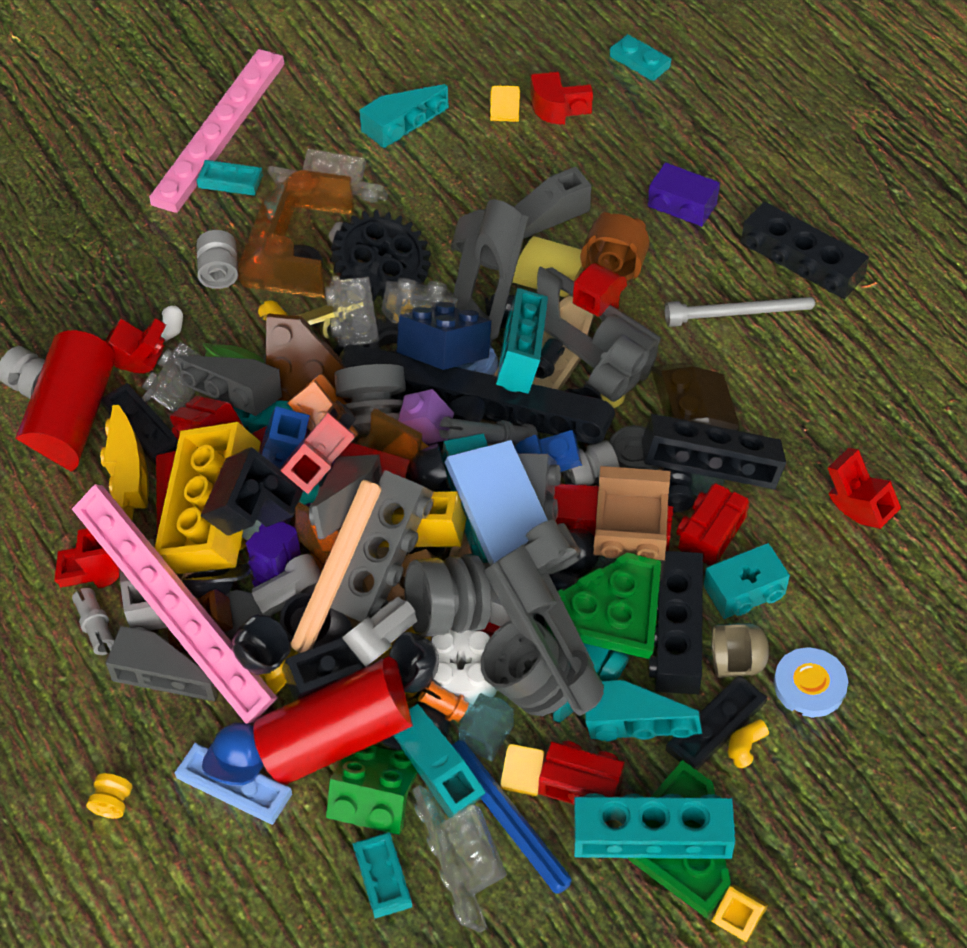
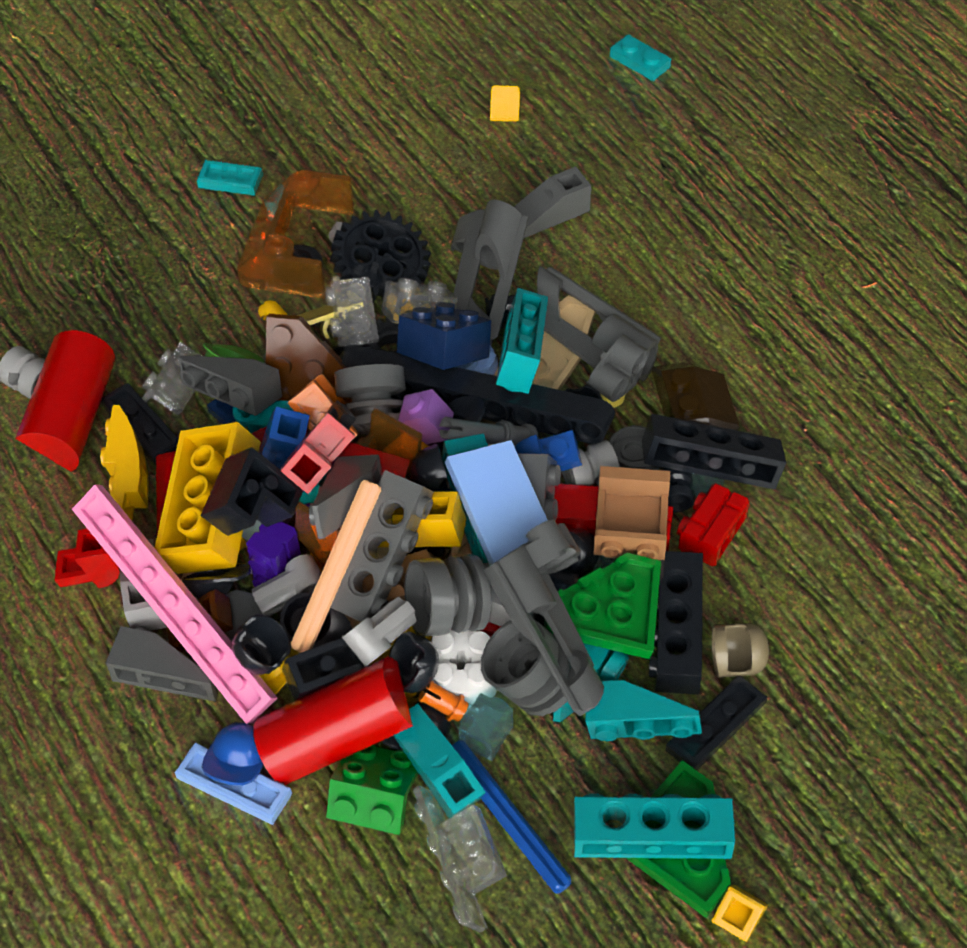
light grey pin [72,588,115,655] -> none
yellow wheel [86,773,132,819] -> none
red brick [105,318,166,374] -> none
bright pink plate [149,49,284,213] -> none
white arm [161,305,183,342] -> none
red brick [170,396,243,440] -> none
light grey wheel [196,230,238,289] -> none
clear bracket [268,149,388,202] -> none
teal plate [353,832,412,919] -> none
teal slope [359,84,449,149] -> none
yellow slope [500,744,545,796] -> none
light yellow slope [512,236,584,297] -> none
red brick [530,72,593,125] -> none
black pin [535,338,565,379] -> none
red brick [538,741,625,805] -> none
red brick [573,263,627,317] -> none
dark orange brick [580,212,650,281] -> none
dark purple brick [648,162,720,227] -> none
light grey piece [665,297,815,327] -> none
teal brick [703,543,790,619] -> none
yellow arm [727,719,769,768] -> none
black brick [741,201,869,299] -> none
light blue tile [773,647,849,718] -> none
red brick [827,448,901,529] -> none

